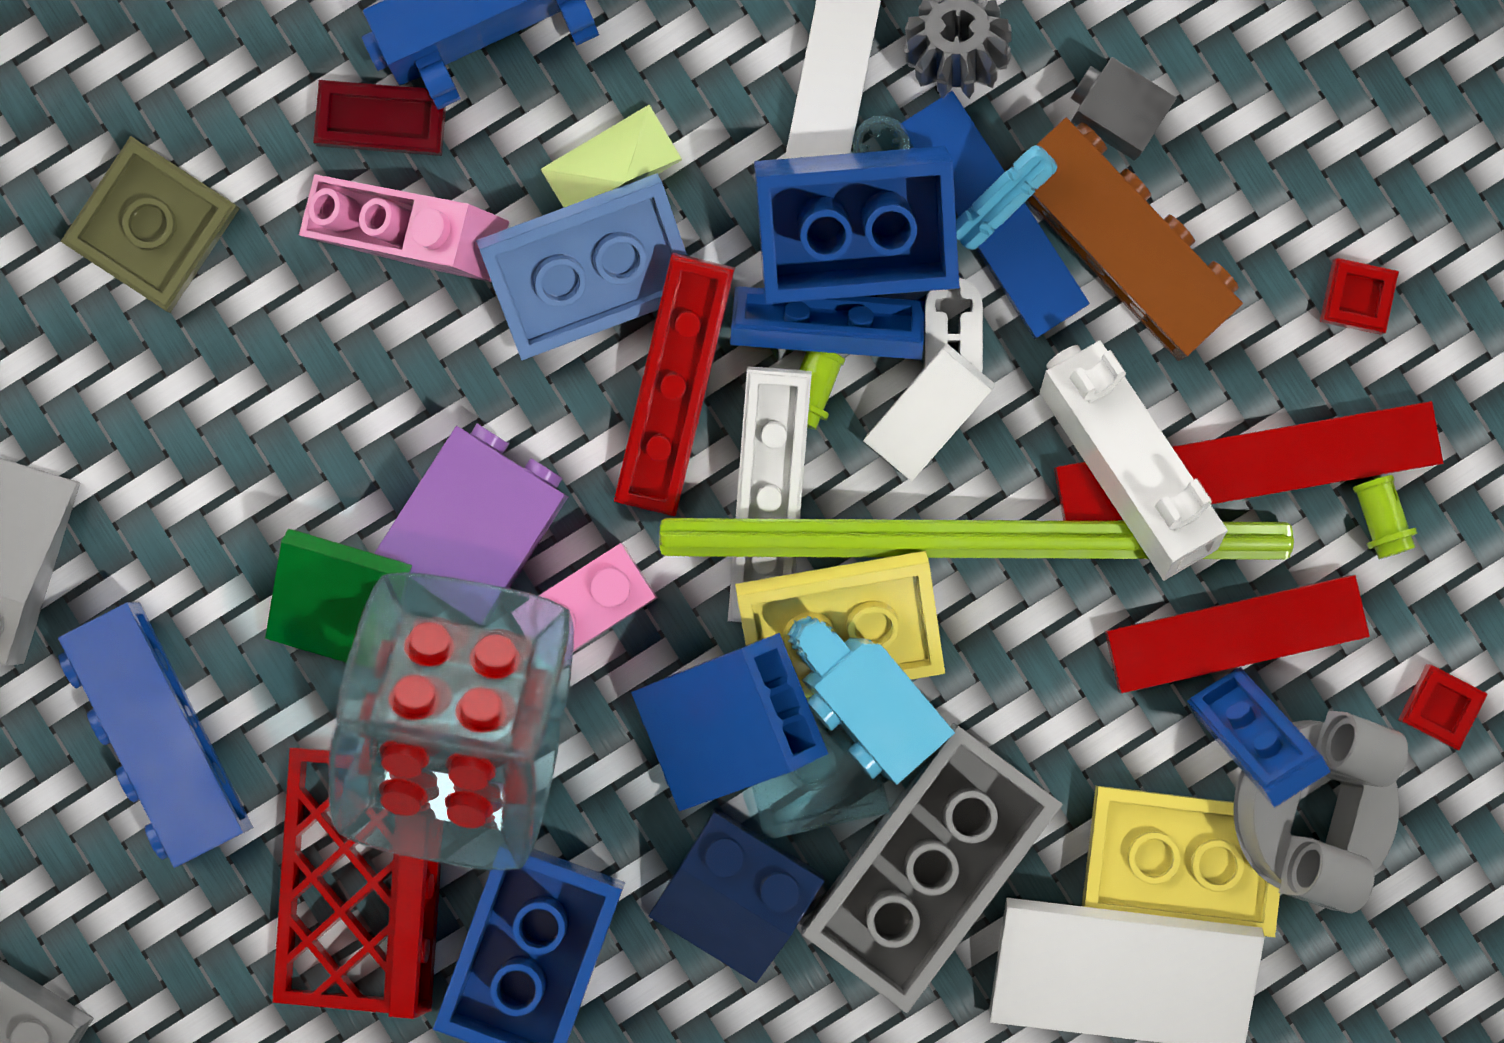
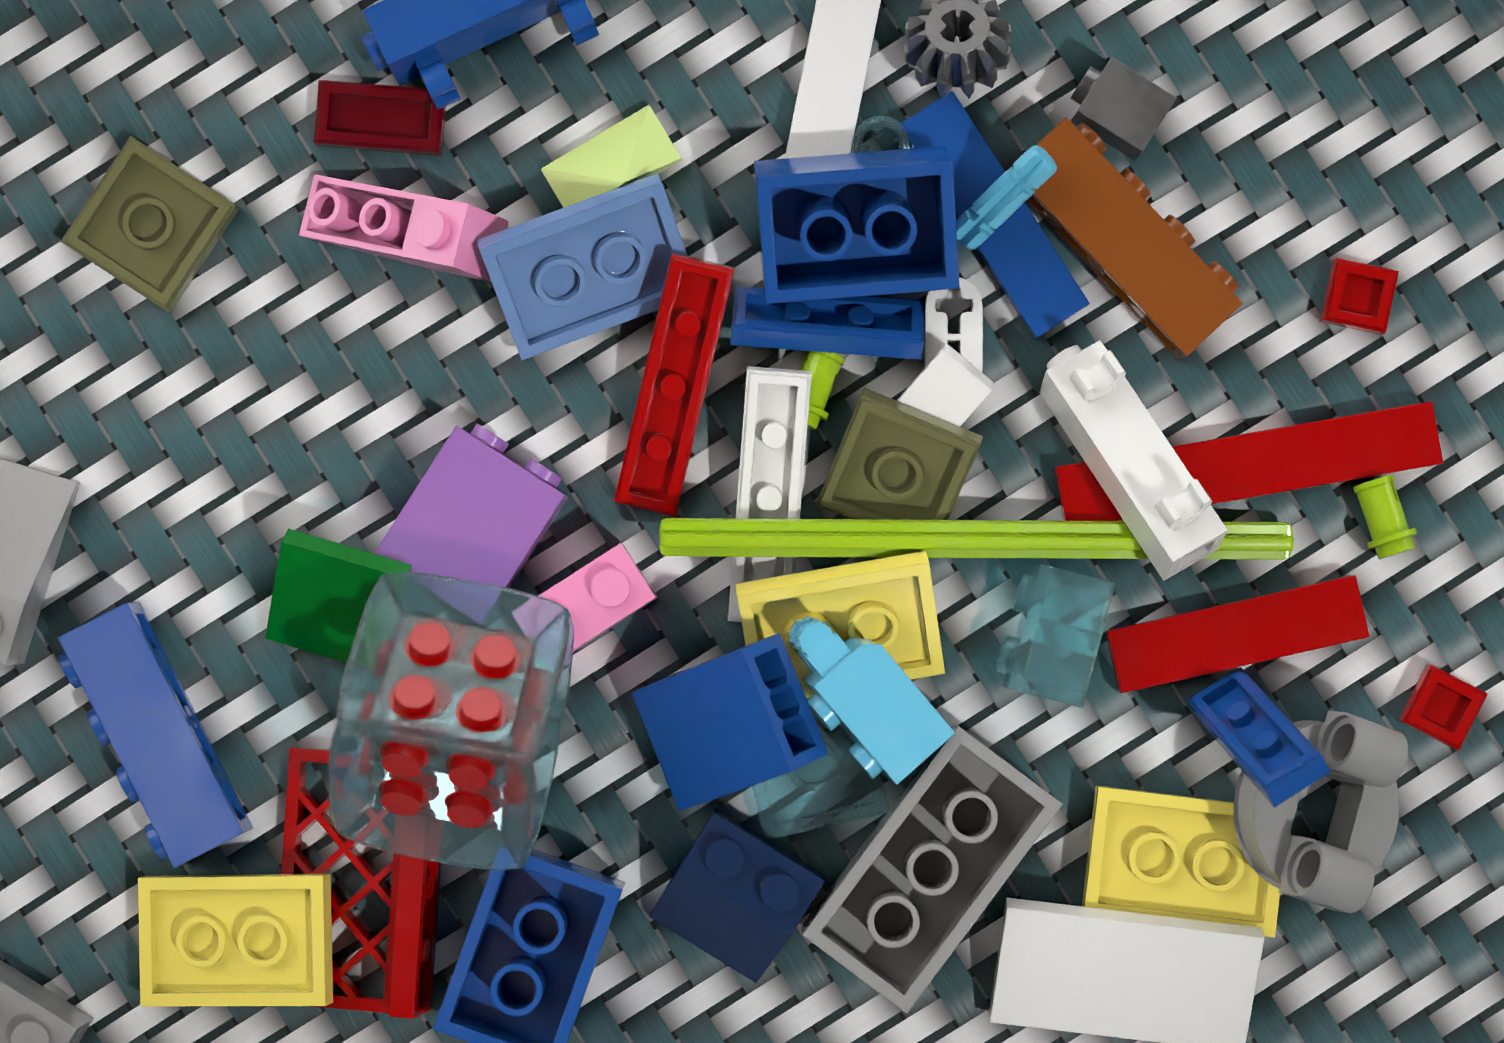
none -> light yellow plate [138,874,333,1007]
none -> olive tile [816,388,983,520]
none -> clear light blue brick [996,563,1116,708]

